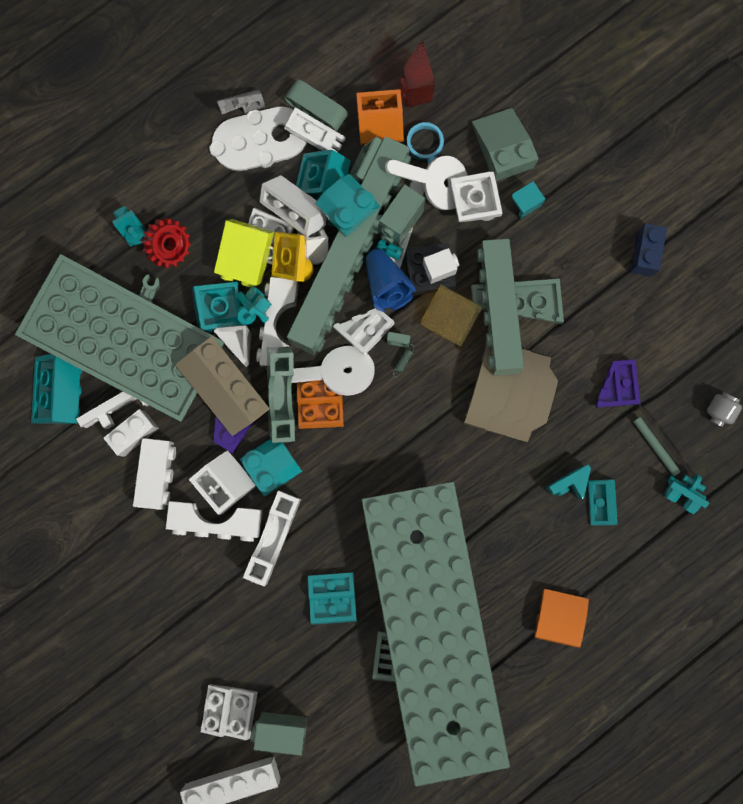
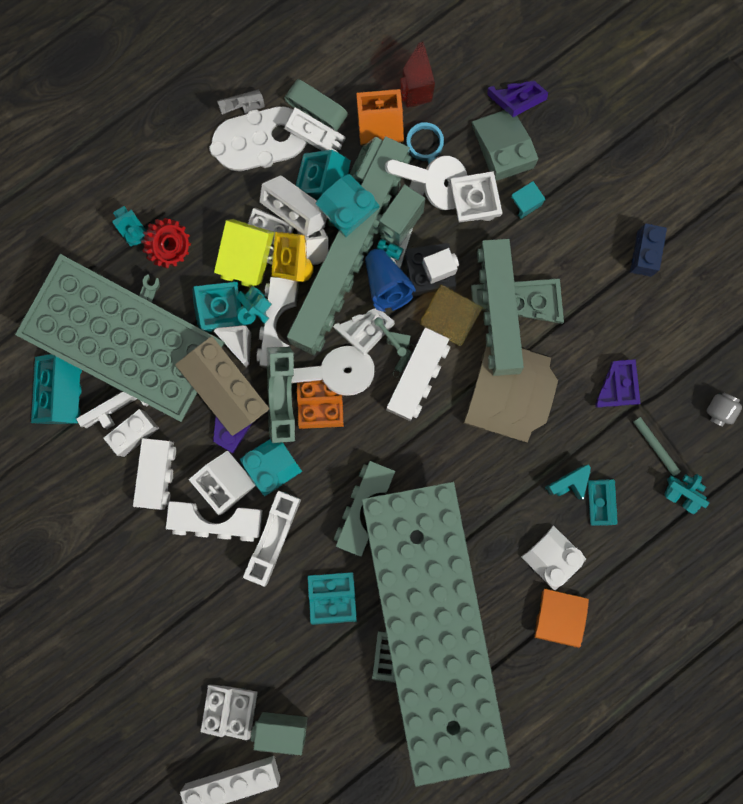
none -> sand green arch [334,461,395,556]
none -> sand green hinge [374,317,406,357]
none -> white brick [386,328,451,421]
none -> dark purple wing [487,81,548,117]
none -> white slope [521,526,586,591]

